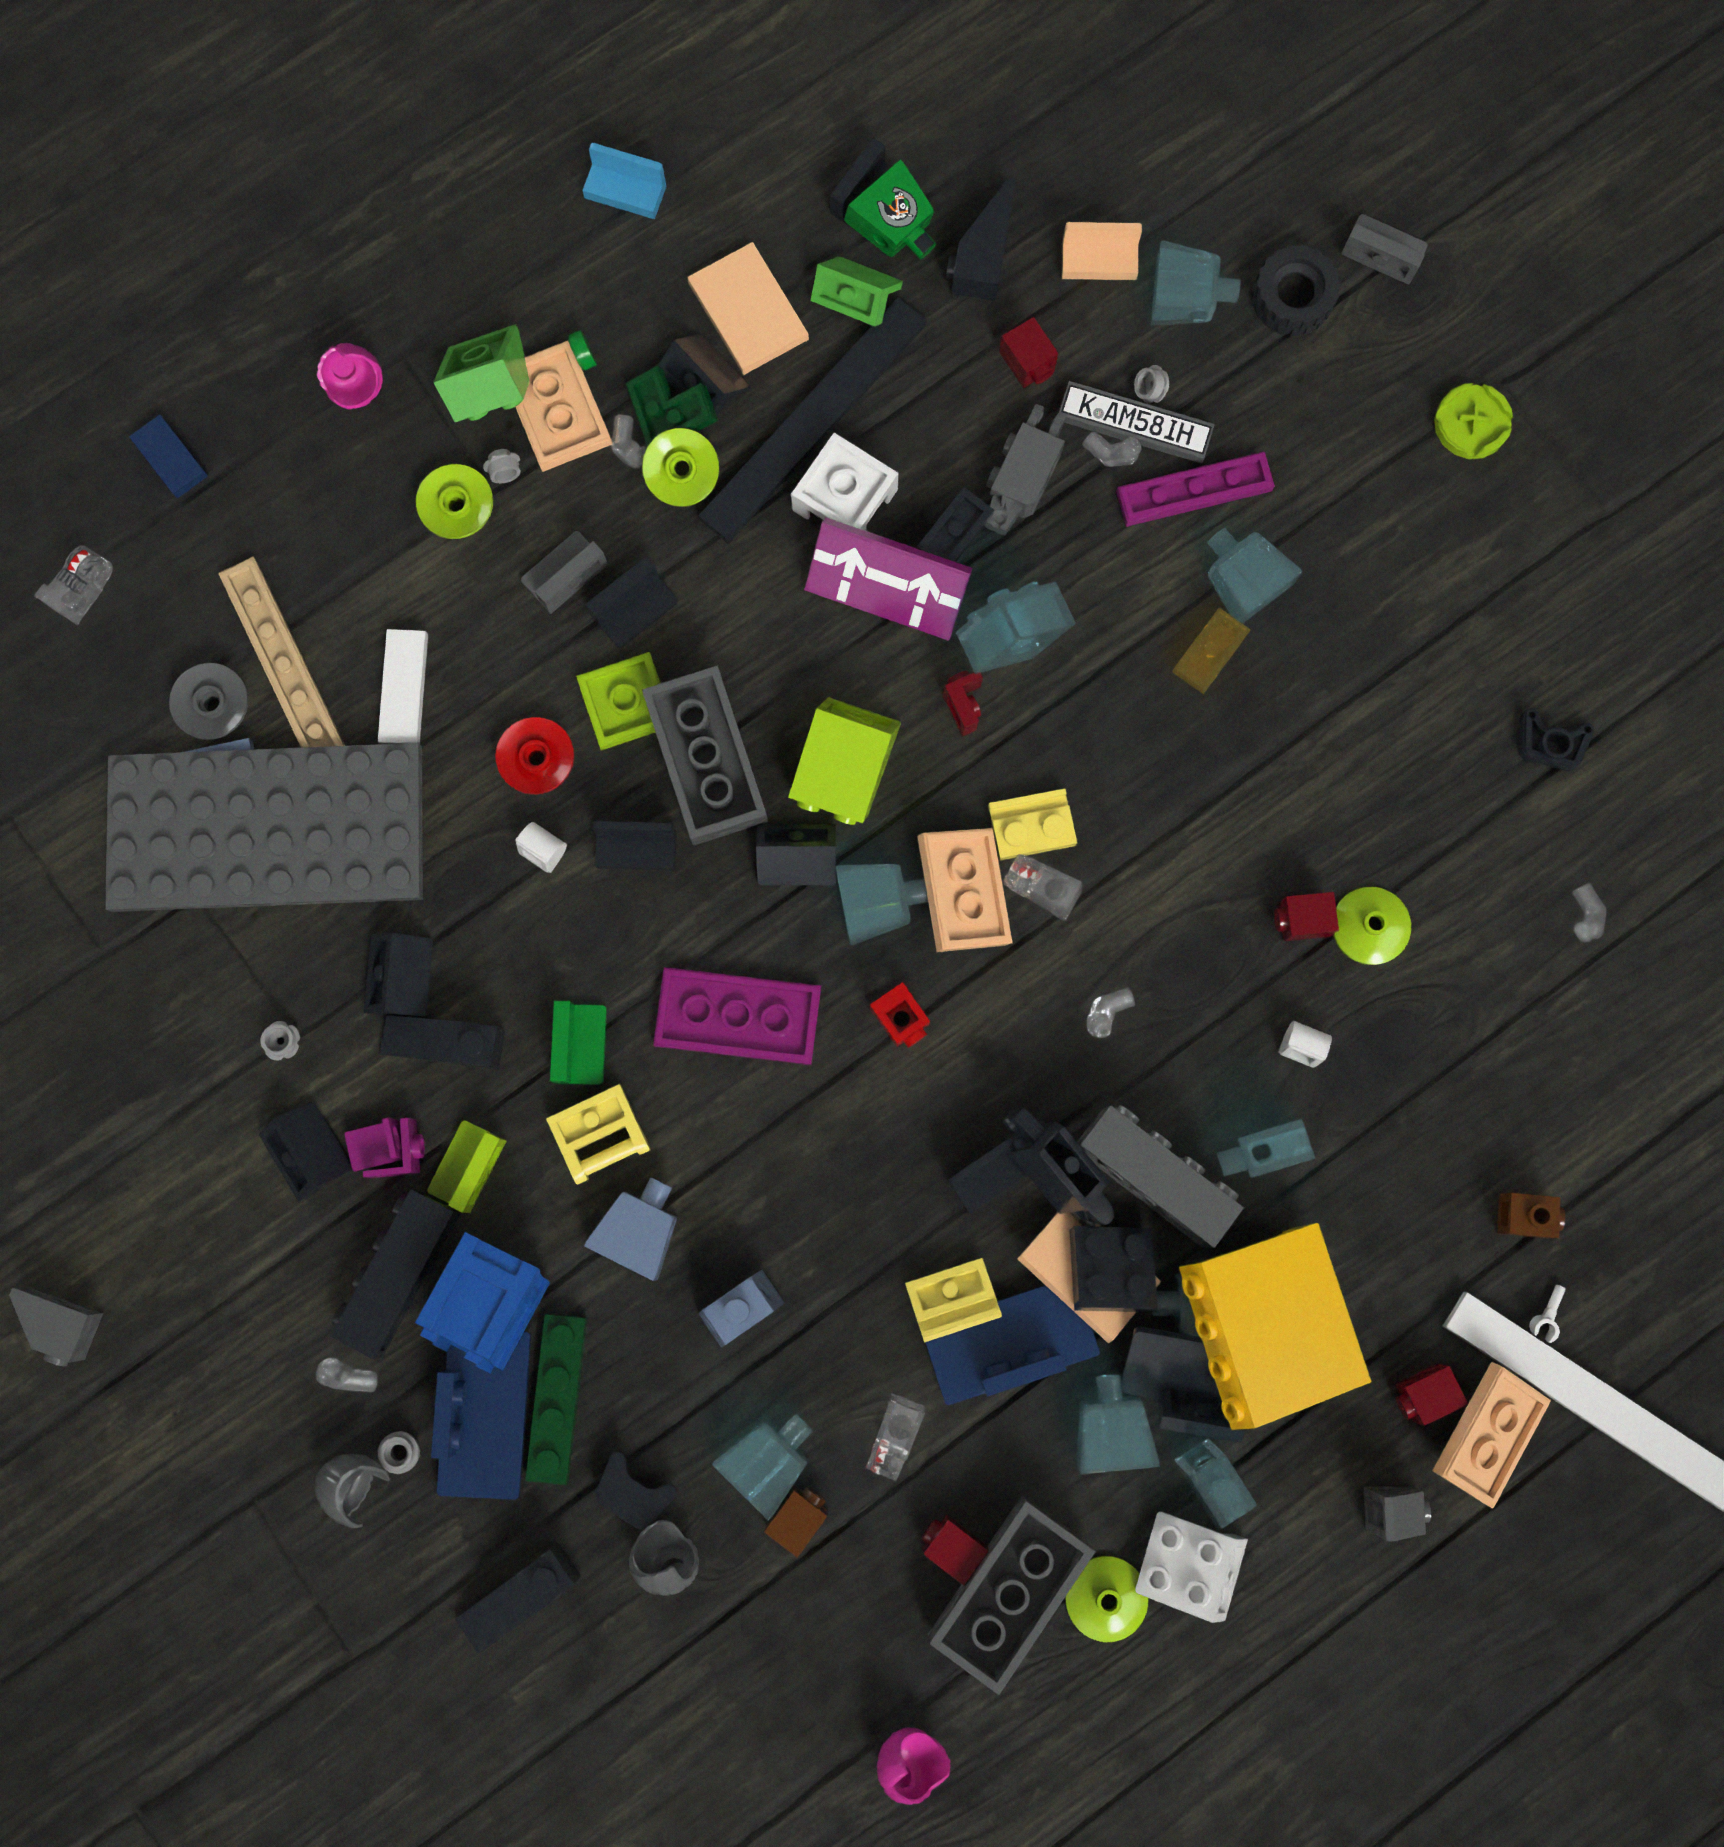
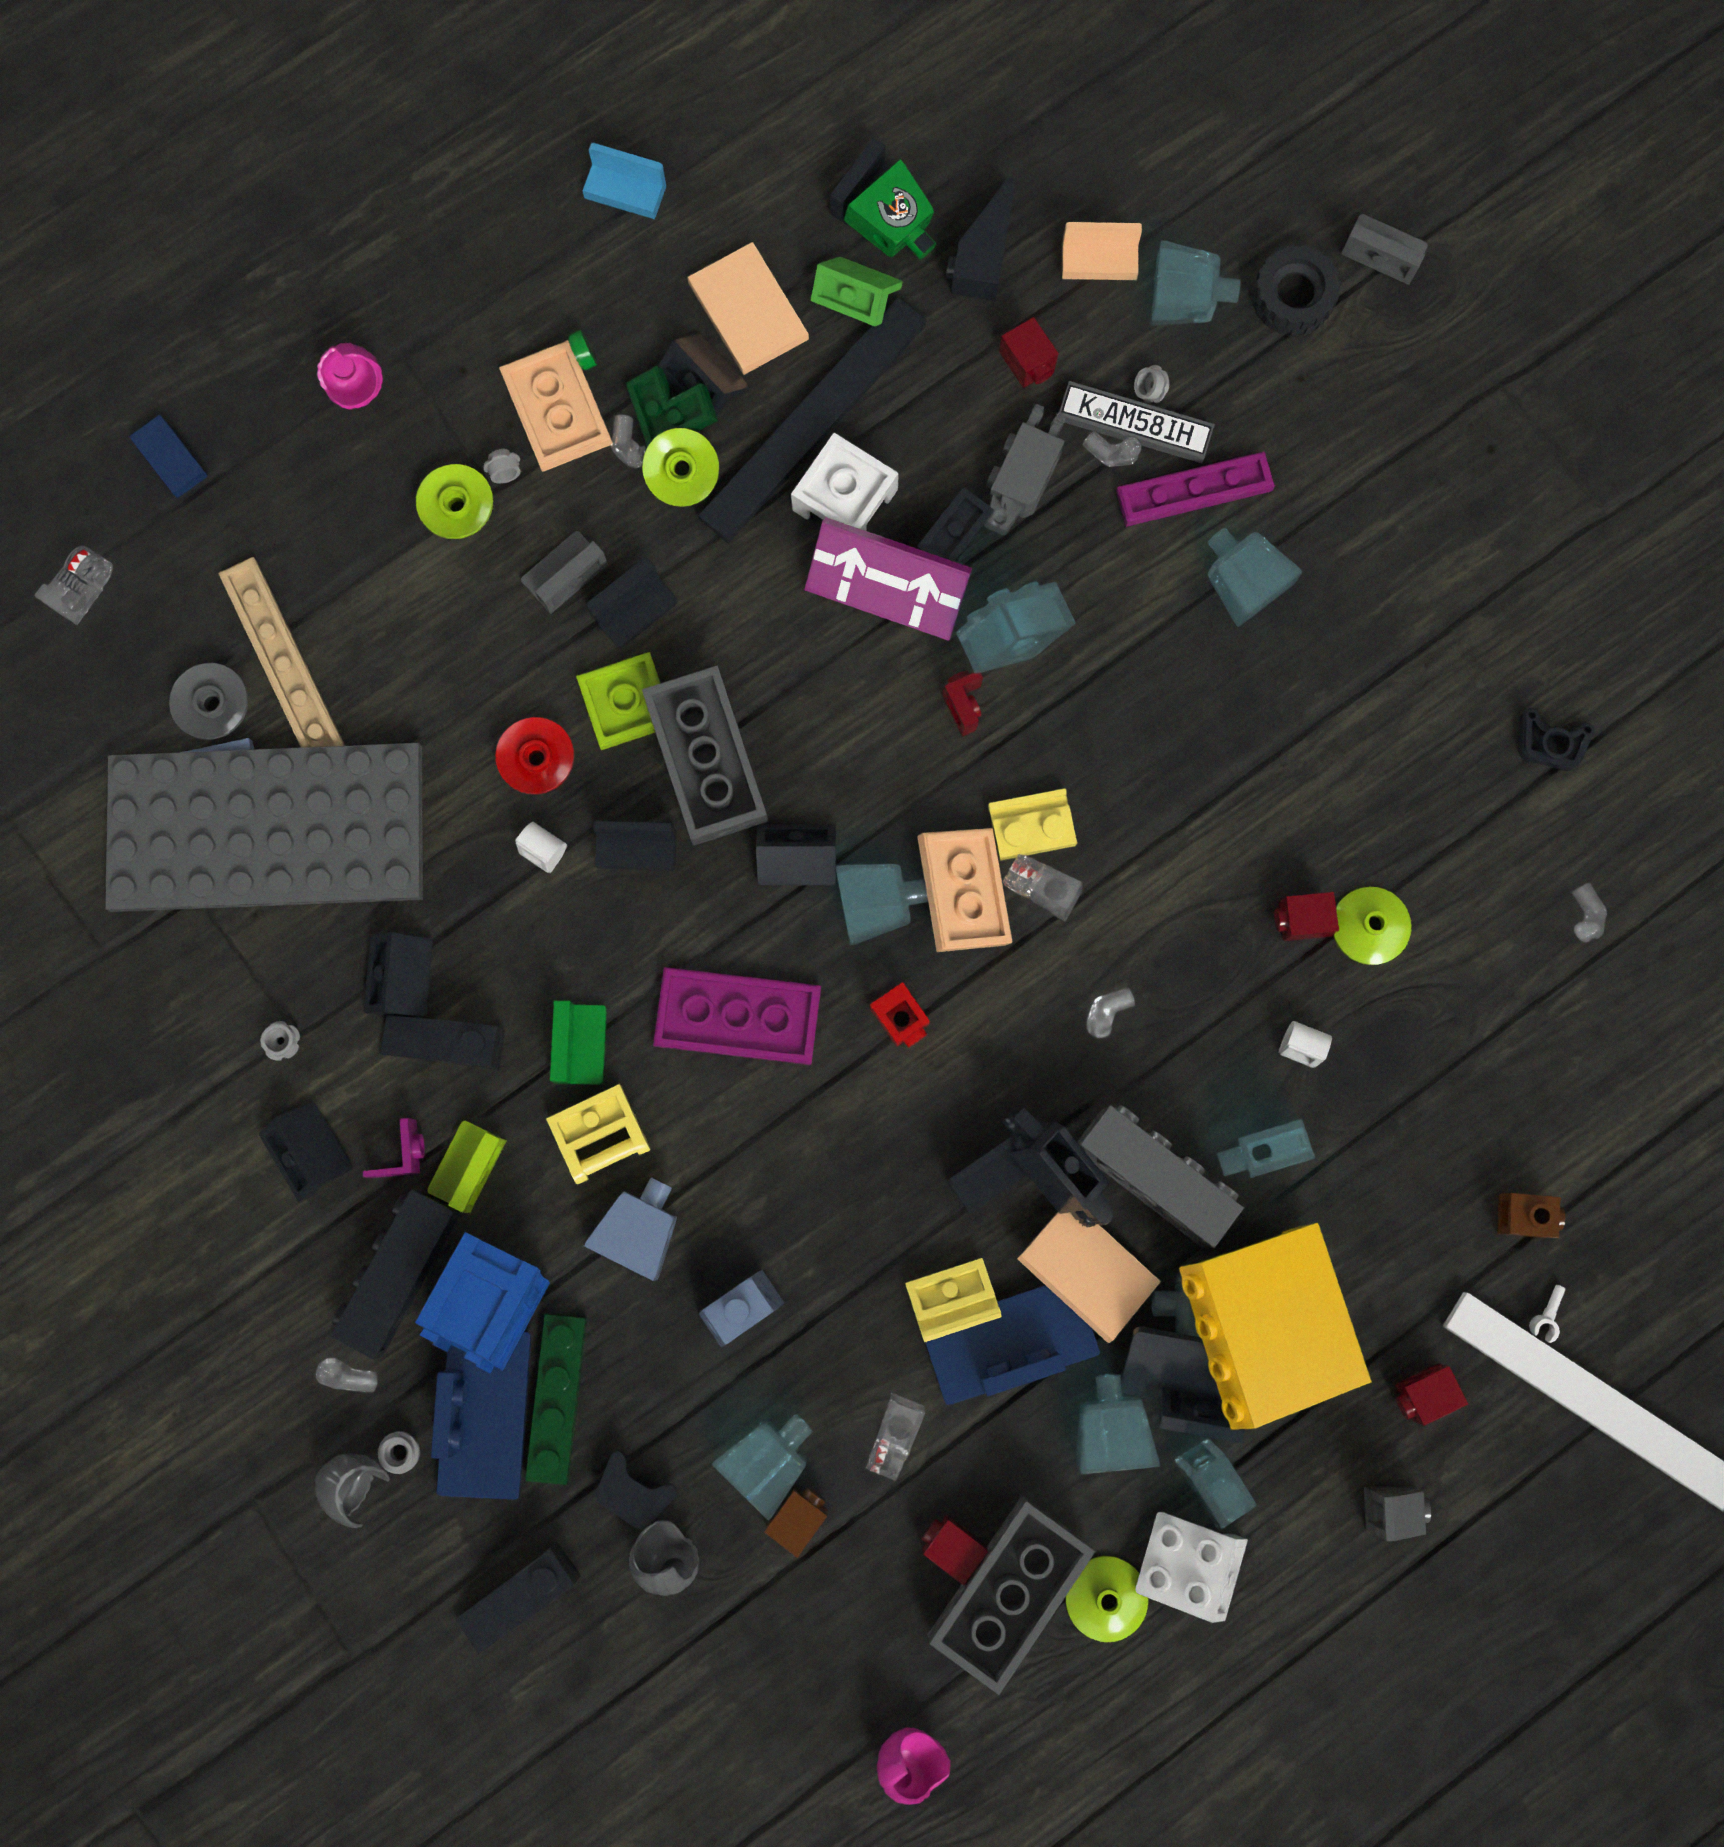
dark grey slope [9,1286,103,1366] -> none
magenta bracket [345,1117,402,1172] -> none
white tile [378,629,428,744] -> none
bright green slope [433,324,530,422] -> none
lime slope [788,697,901,825] -> none
black plate [1069,1226,1158,1312] -> none
clear yellow plate [1172,608,1250,694] -> none
light nougat tile [1433,1362,1551,1509] -> none
lime tile [1434,383,1513,459] -> none

